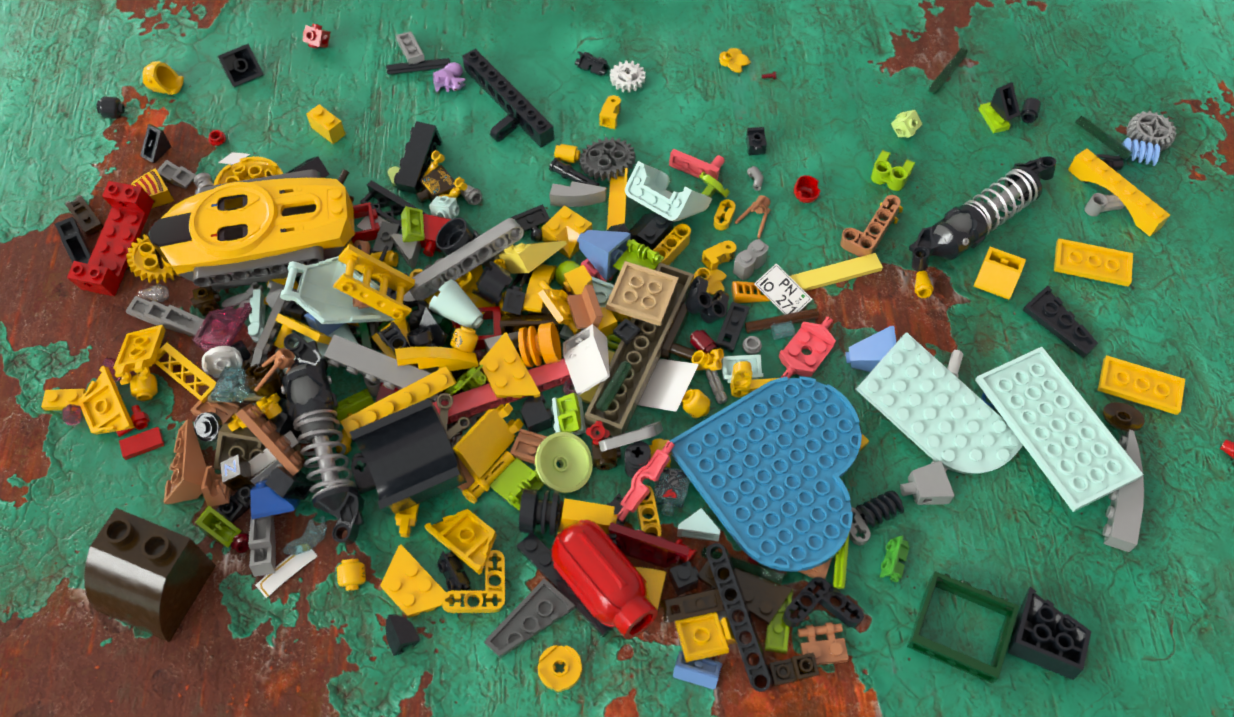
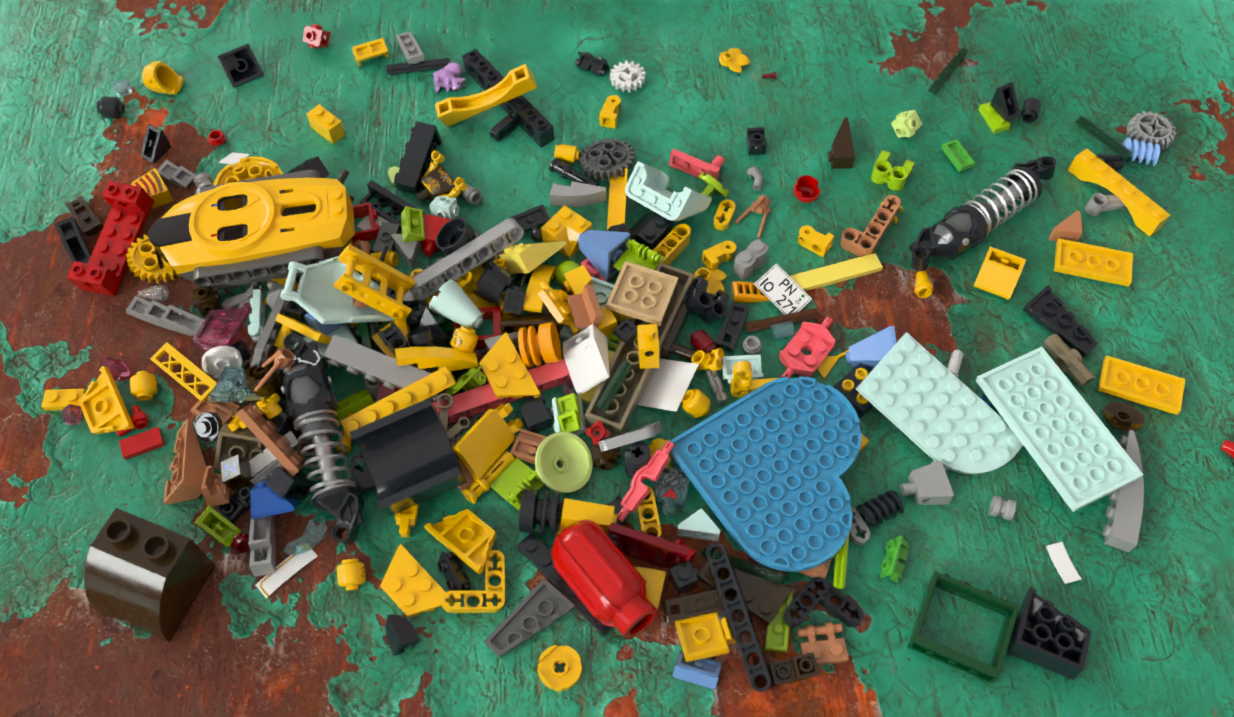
yellow tile [113,324,166,385] -> none
none -> clear light blue tile [111,78,133,97]
none -> yellow hinge [352,38,389,67]
none -> yellow arch [435,64,537,127]
none -> yellow torso [637,324,660,369]
none -> yellow leg [798,226,834,258]
none -> yellow piece [817,350,849,379]
none -> dark brown slope [827,117,855,169]
none -> black brick [834,363,873,419]
none -> bright green plate [941,139,976,172]
none -> light grey wheel [989,495,1016,521]
none -> dark tan piece [1042,334,1095,388]
none -> white sticker [1046,542,1081,584]
none -> nougat slope [1048,210,1083,242]

